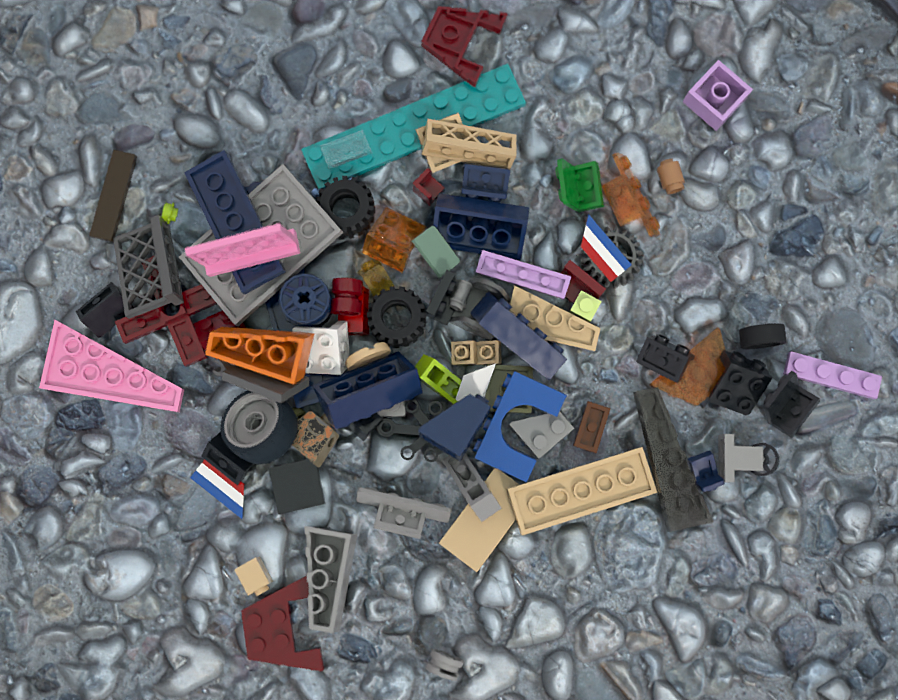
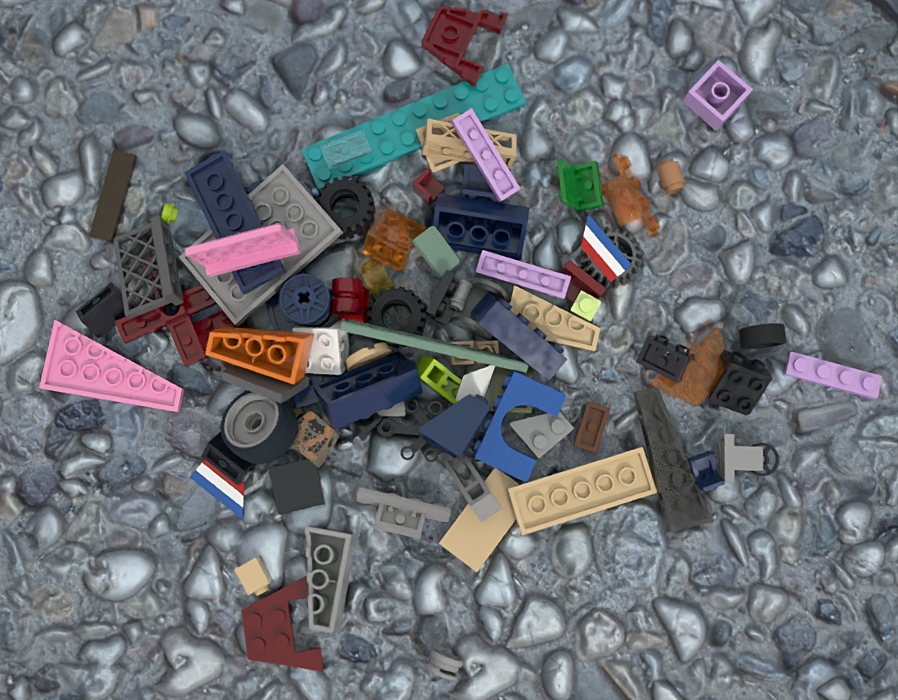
black bracket [763,371,820,438] -> none
none -> sand green tile [339,318,528,373]
none -> lavender plate [451,108,520,202]

